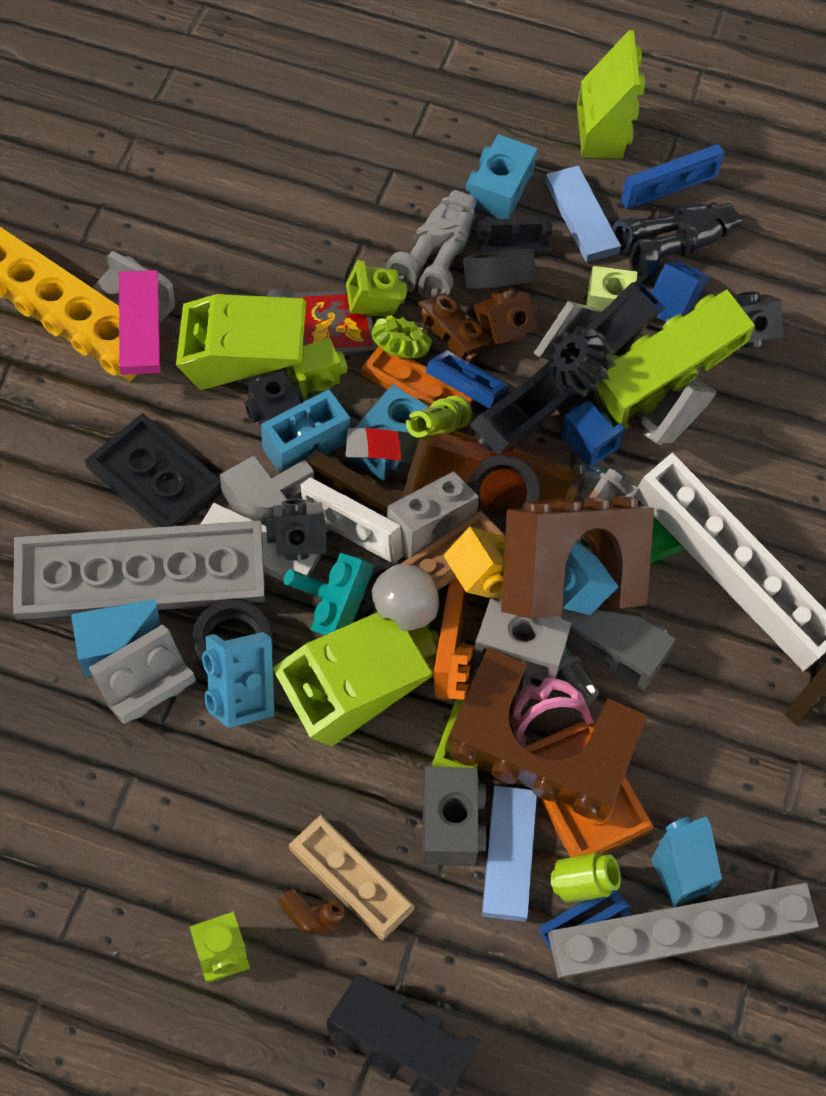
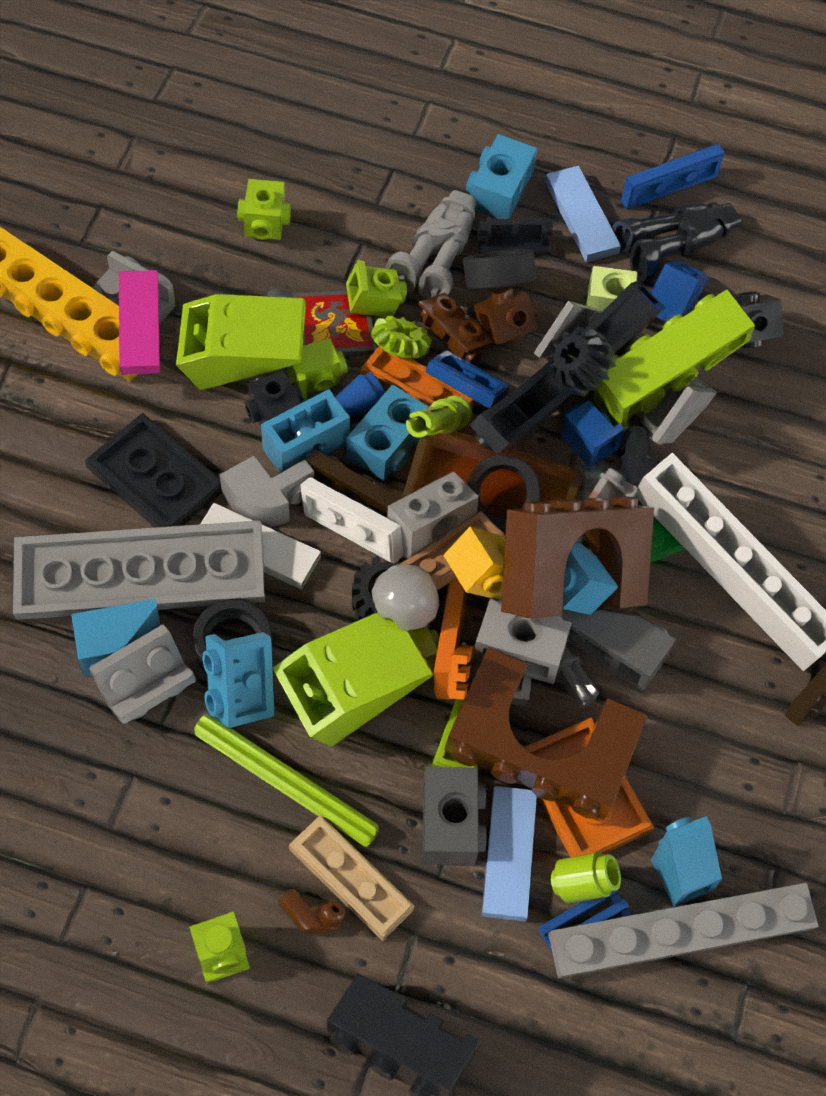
black brick [266,498,327,561] -> none
teal plate [284,553,375,635] -> none
sticker [346,428,423,464] -> none
bright pink helmet [510,678,594,748] -> none
lime slope [577,30,645,159] -> none
none -> lime axle [194,714,379,847]
none -> lime brick [237,179,291,240]
none -> blue cone [335,372,385,417]
none -> black hinge [620,424,656,502]

